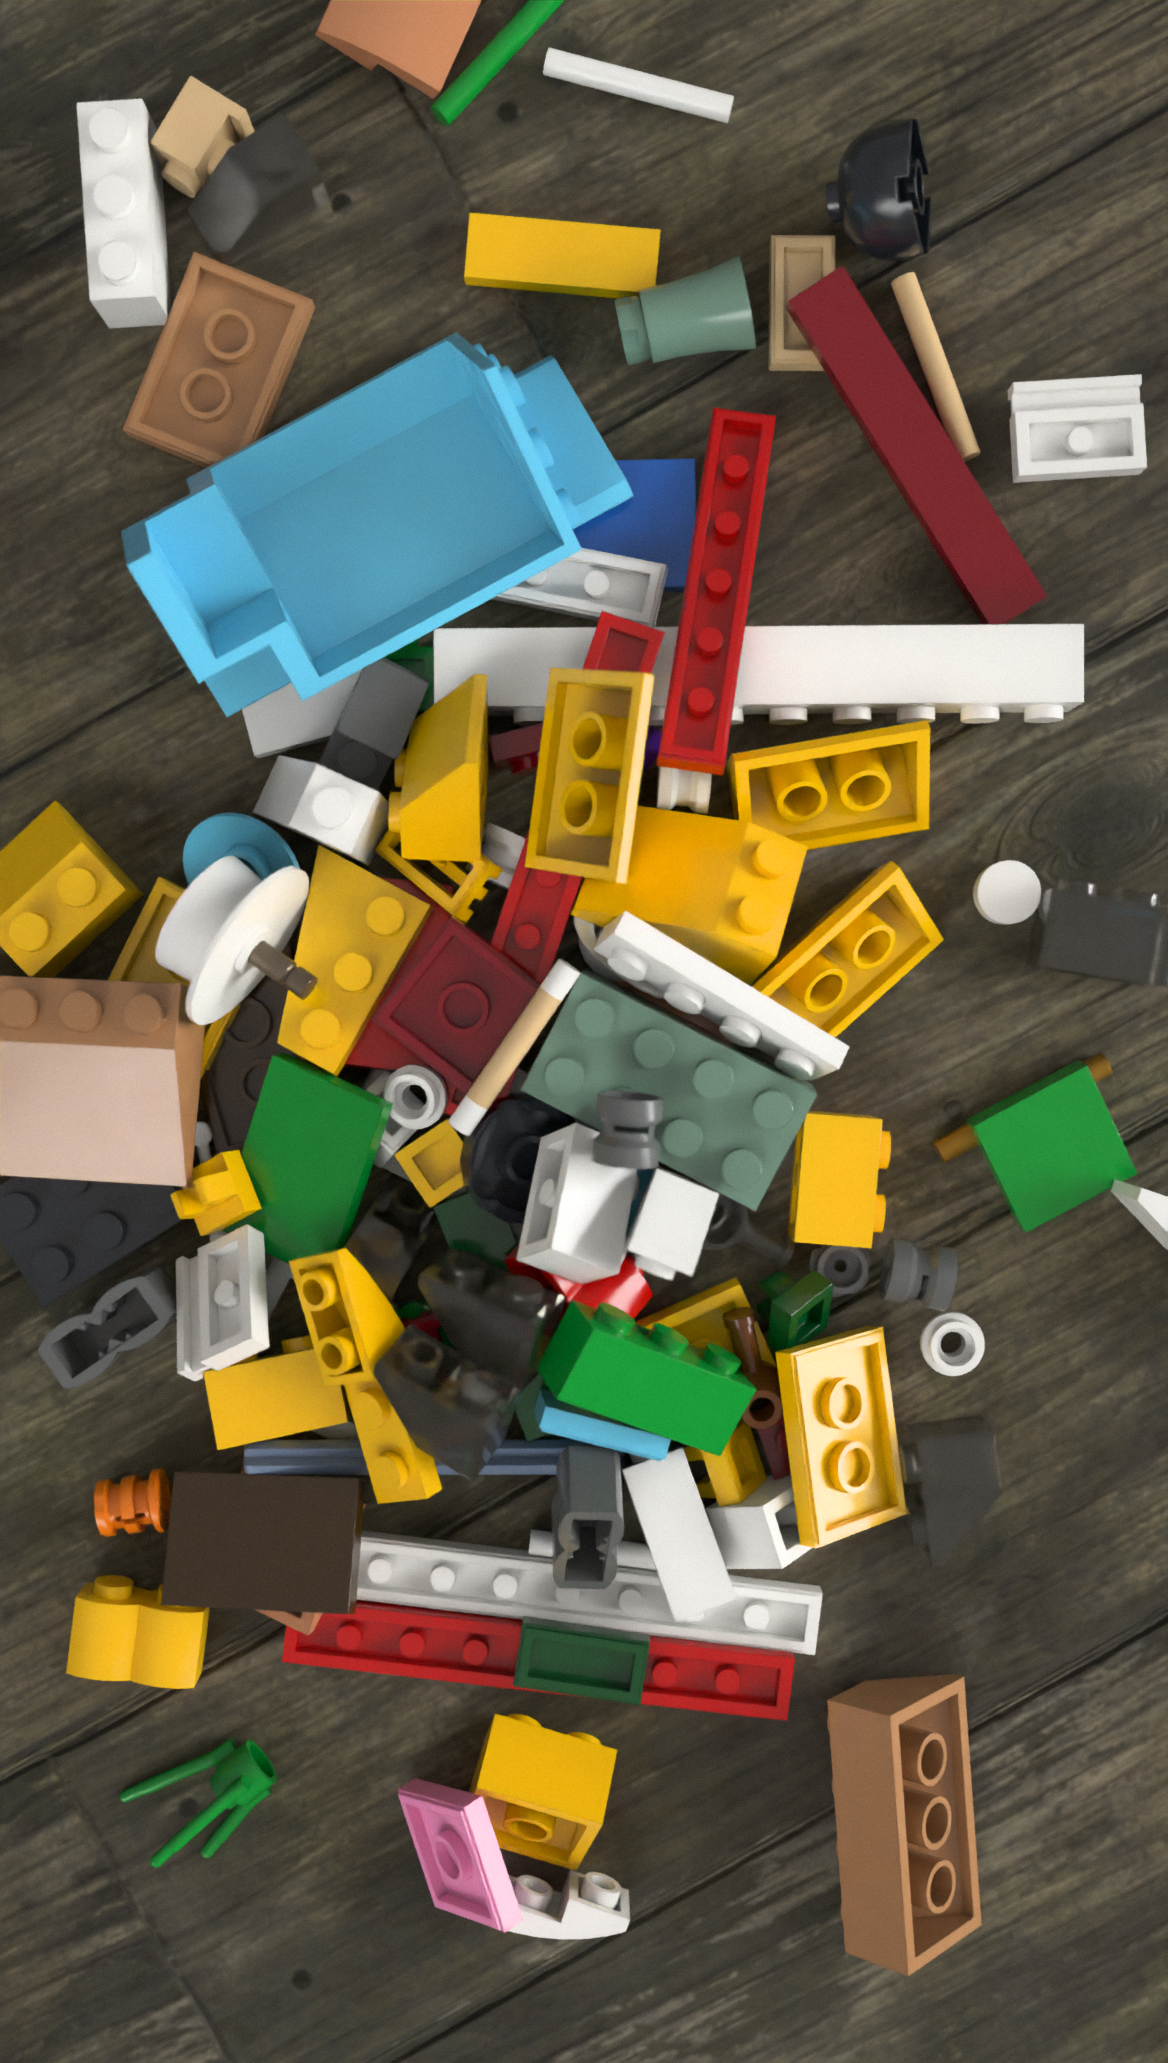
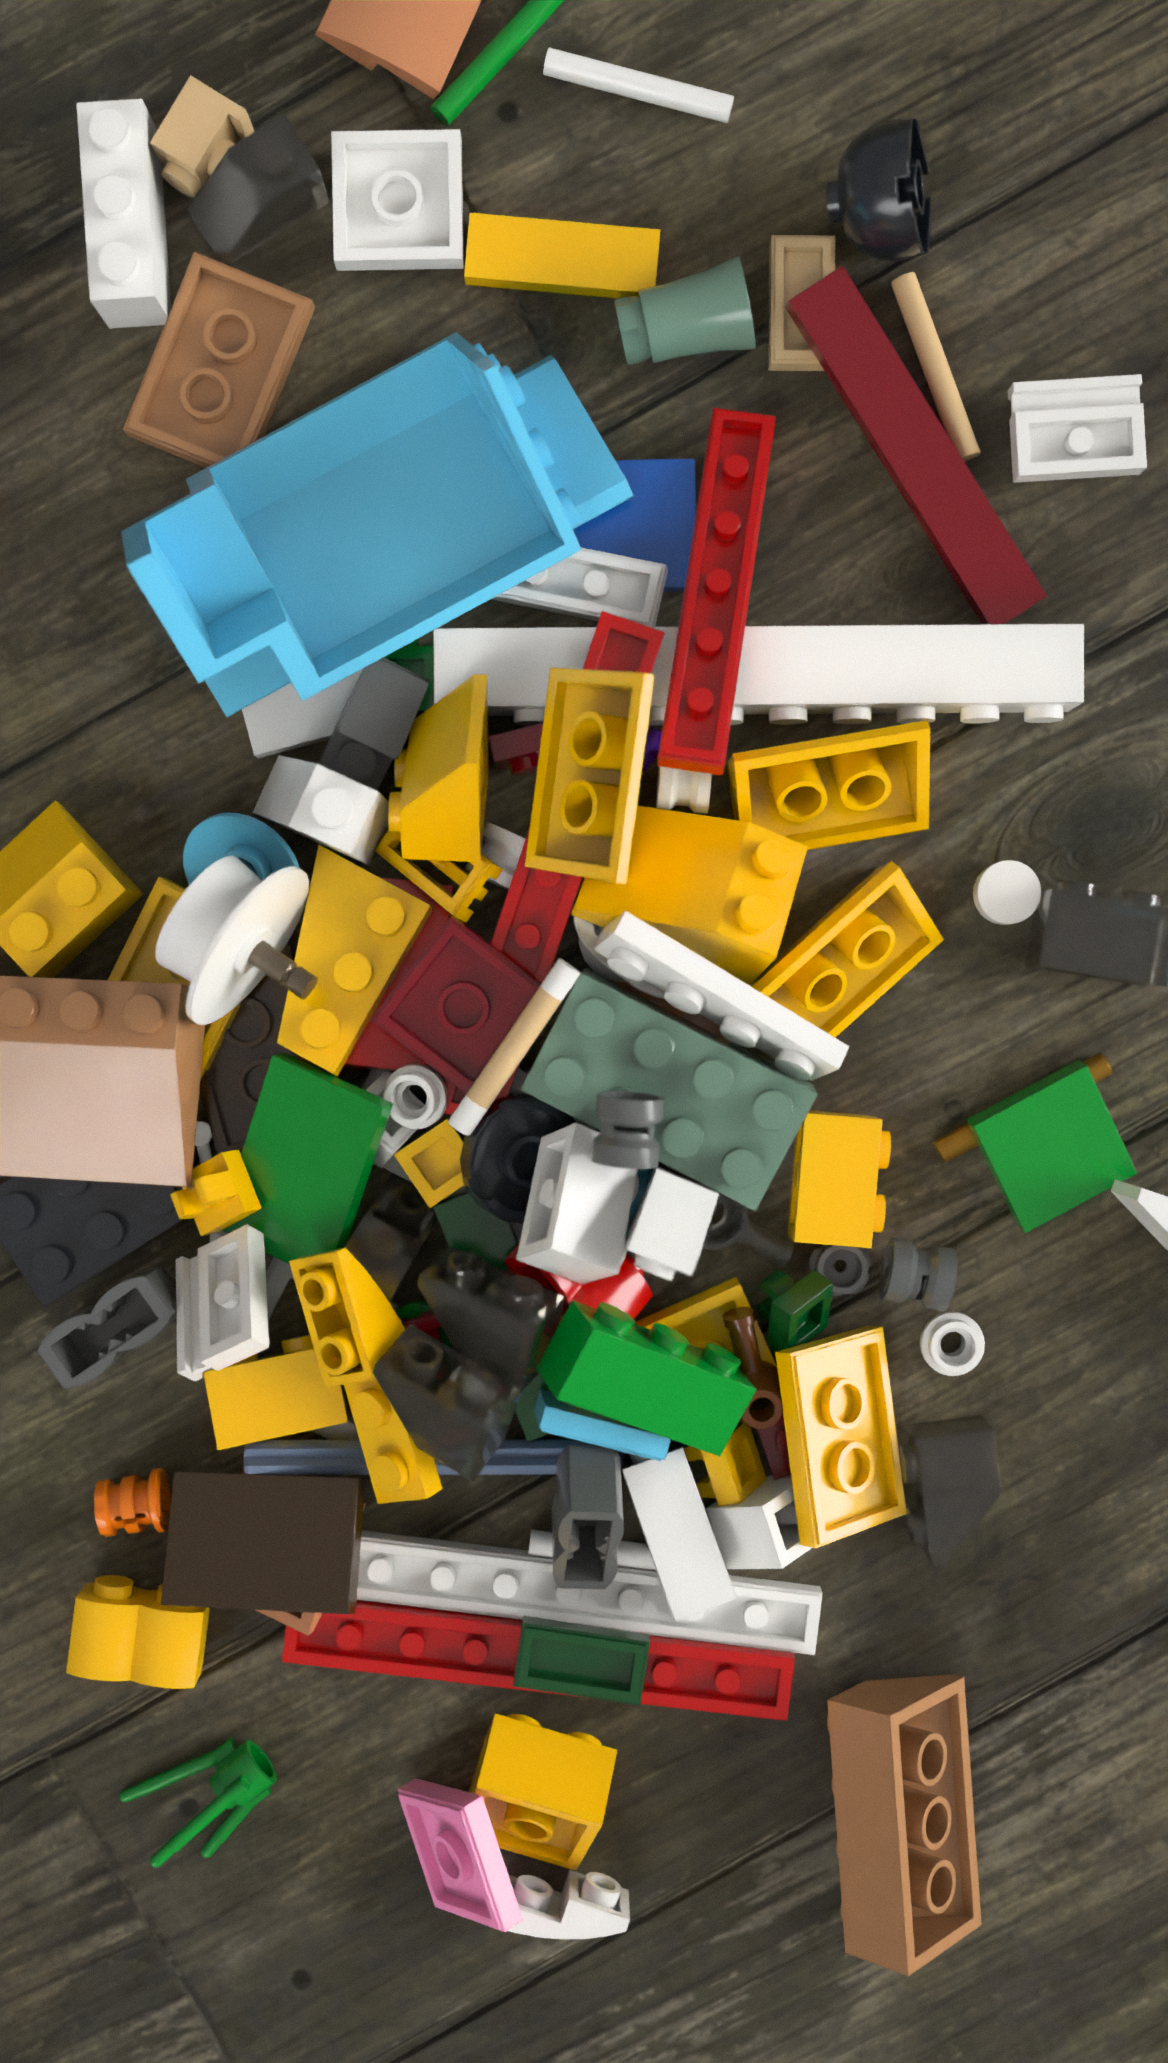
none -> white plate [331,129,464,271]

